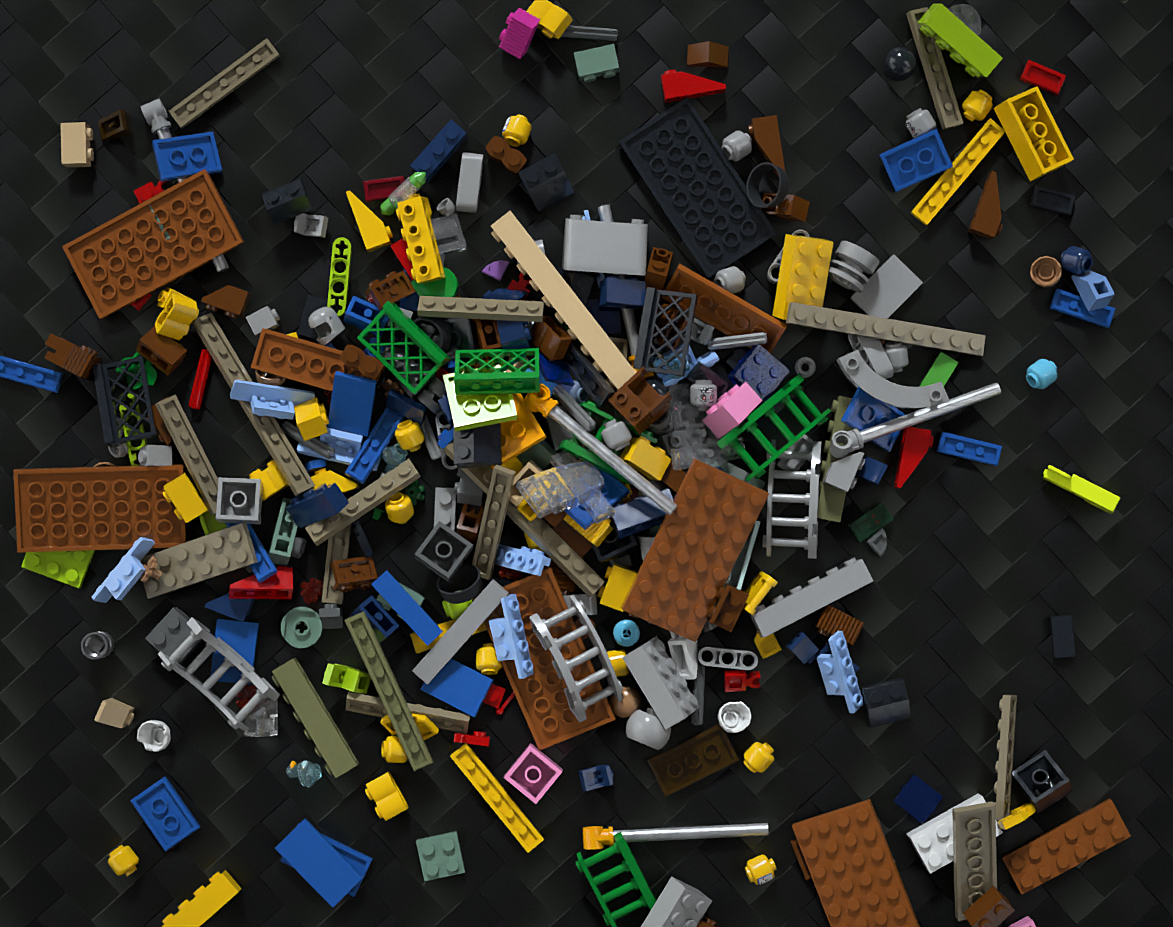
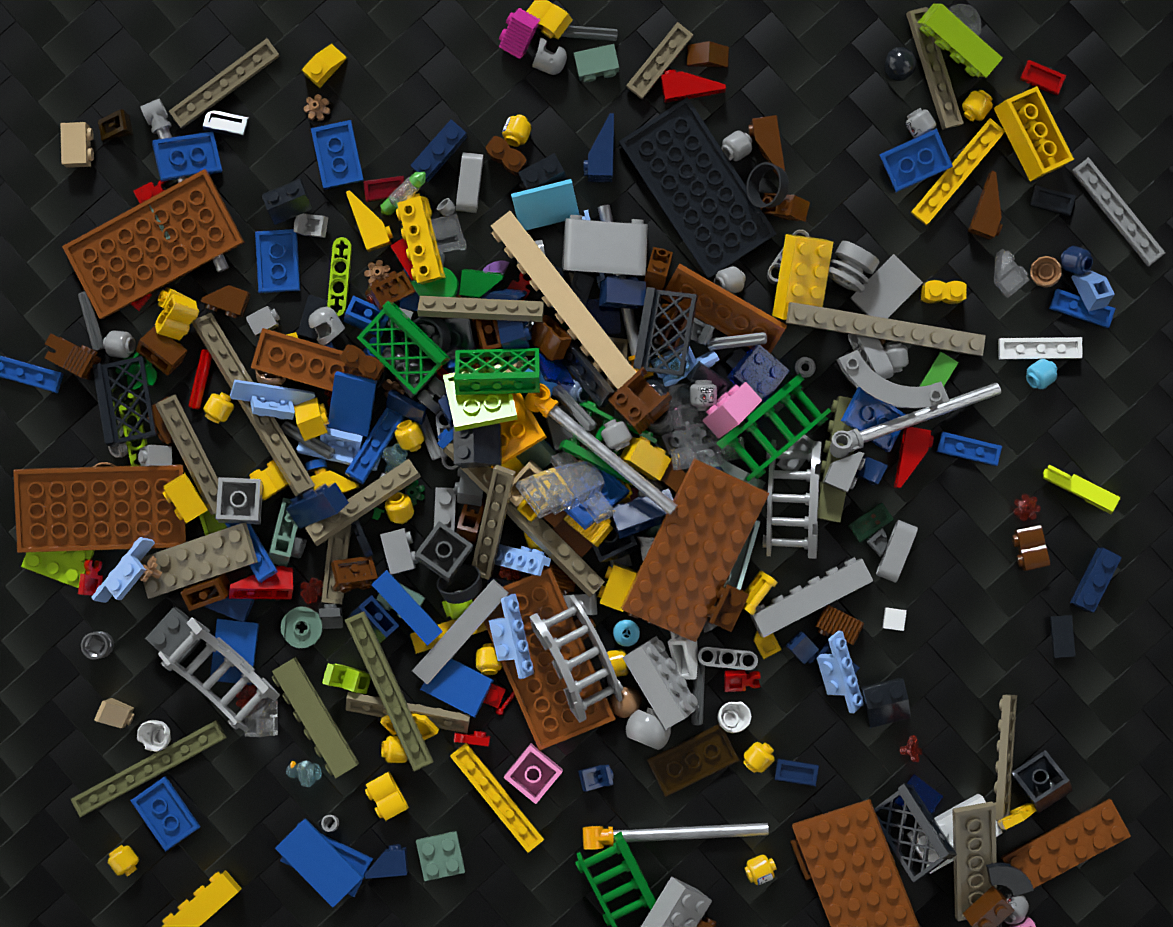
none -> olive tile [71,720,227,817]
none -> dark grey axle [78,292,104,351]
none -> red plate [78,559,103,596]
none -> light grey head [103,331,136,358]
none -> reddish brown brick [181,574,231,611]
none -> tile [203,109,248,138]
none -> yellow head [203,392,234,424]
none -> blue tile [255,229,300,293]
none -> yellow slope [302,44,347,88]
none -> medium nougat plant [304,94,331,121]
none -> blue plate [311,120,364,189]
none -> light grey hinge [321,815,339,832]
none -> medium nougat plant [364,260,391,284]
none -> dark blue slope [365,844,408,879]
none -> light grey brick [380,528,418,574]
none -> green slope [459,269,505,298]
none -> medium azure tile [511,179,579,230]
none -> light grey helmet [532,38,567,75]
none -> dark blue slope [584,113,614,182]
none -> dark tan plate [626,22,693,99]
none -> dark blue tile [774,759,819,786]
none -> black fence [874,784,957,883]
none -> light grey beam [876,520,918,583]
none -> white tile [882,607,906,631]
none -> clear red plant [900,735,922,762]
none -> yellow brick [921,280,967,304]
none -> black tile [986,863,1034,897]
none -> clear slope [994,249,1030,298]
none -> white plate [998,337,1082,360]
none -> light grey head [1004,893,1029,924]
none -> reddish brown brick [1012,525,1050,571]
none -> clear red plant [1014,494,1041,521]
none -> dark blue brick [1070,548,1122,613]
none -> light grey tile [1071,157,1165,266]

